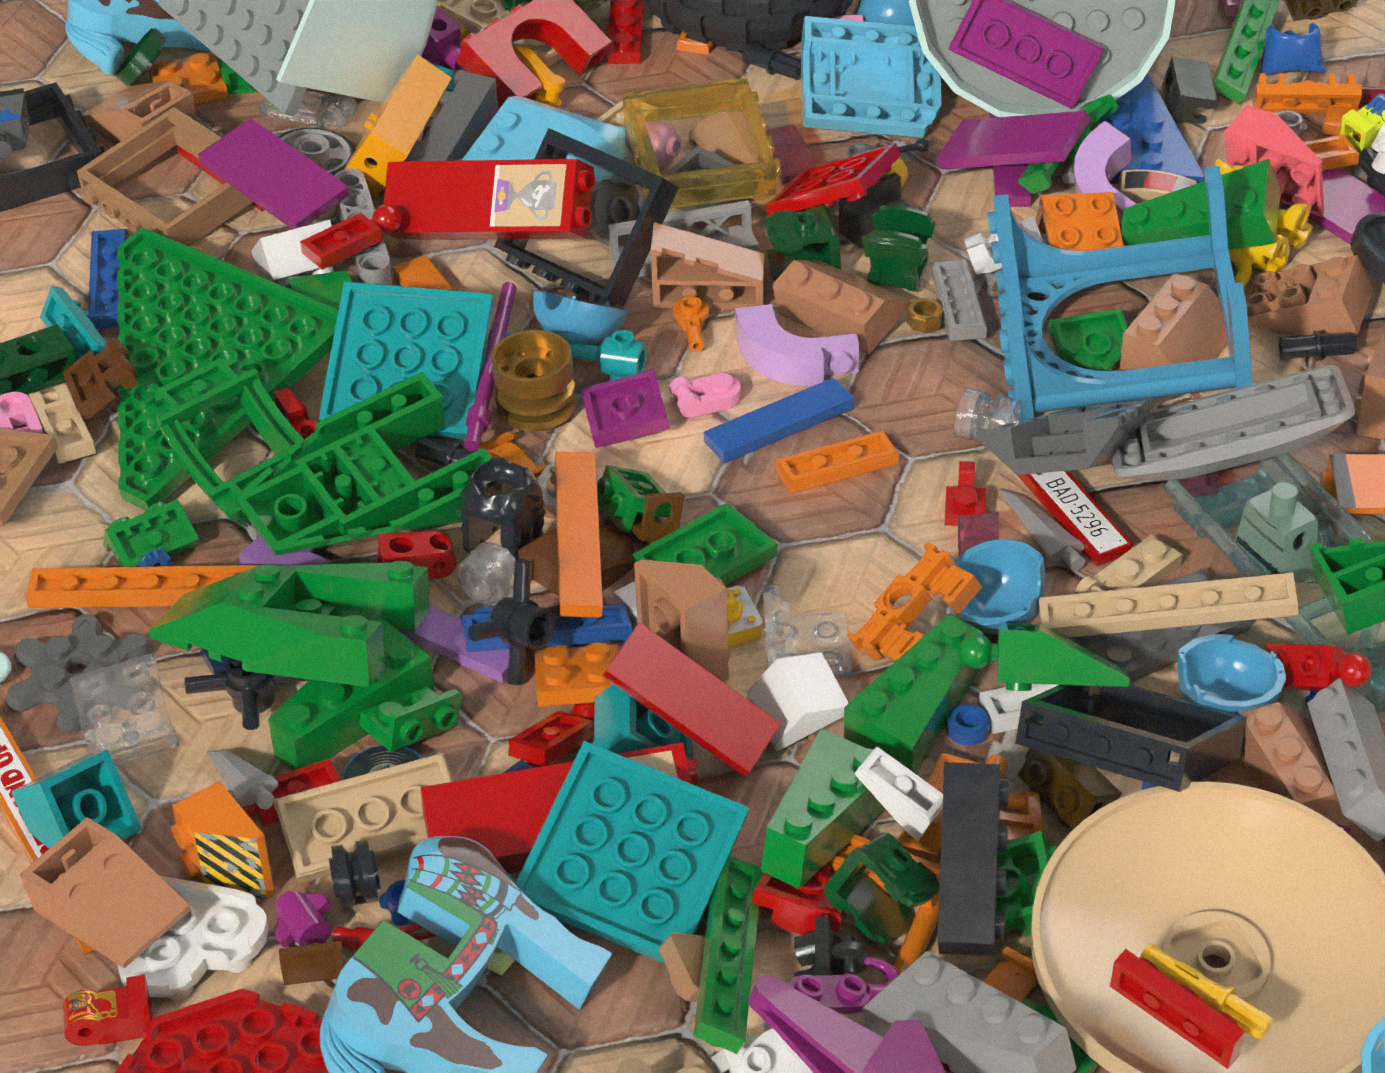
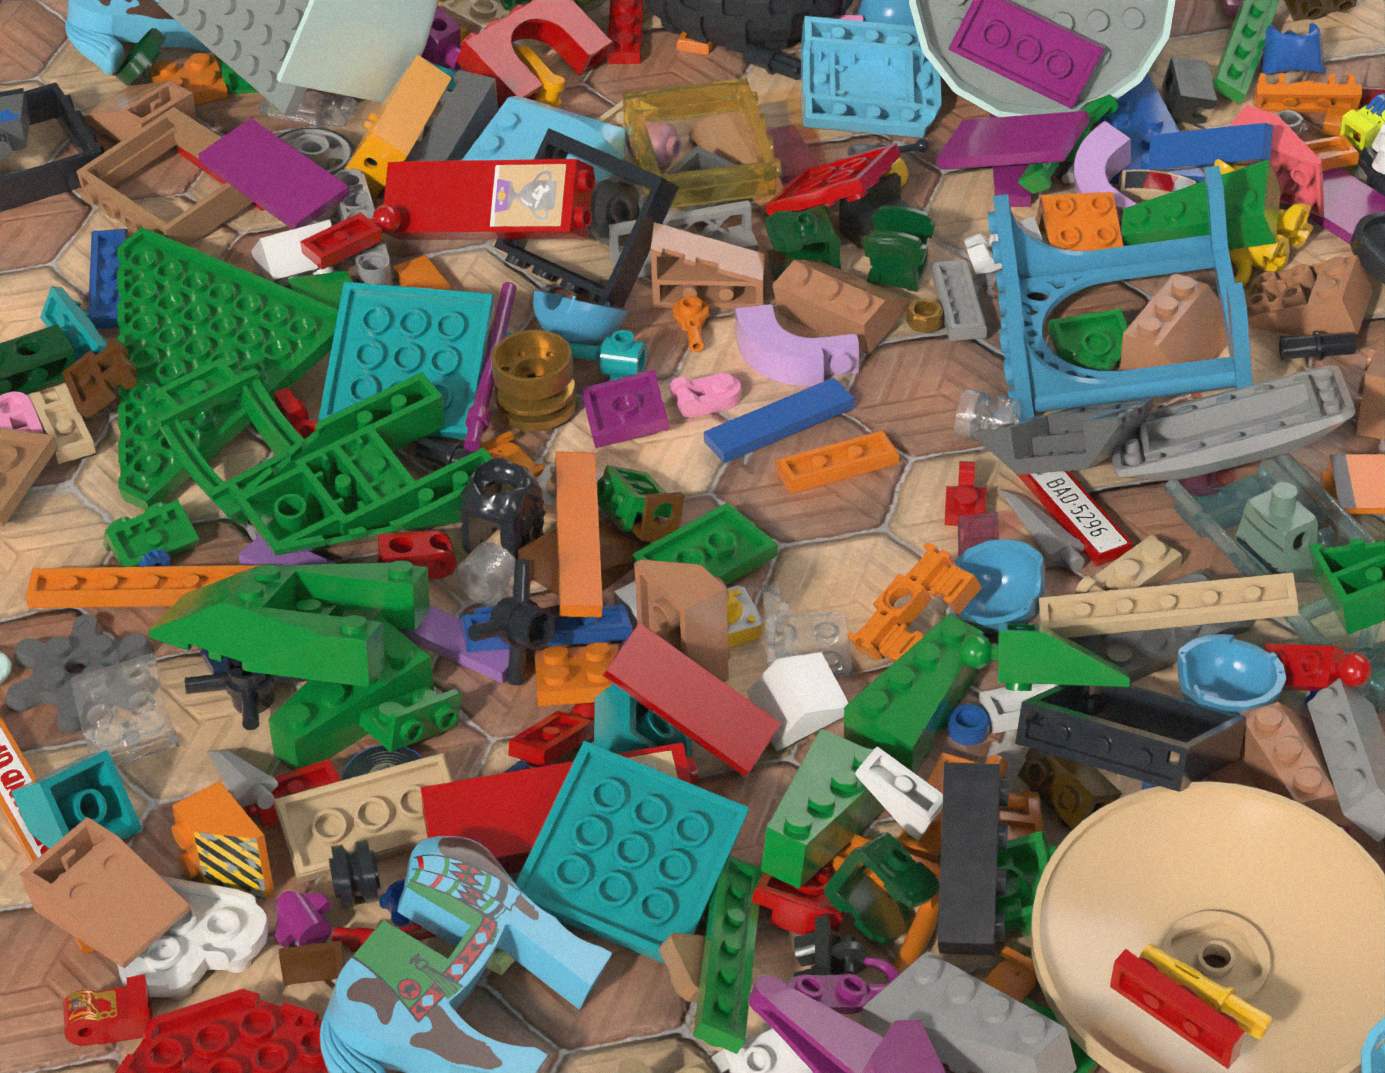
none -> blue tile [1148,122,1273,172]

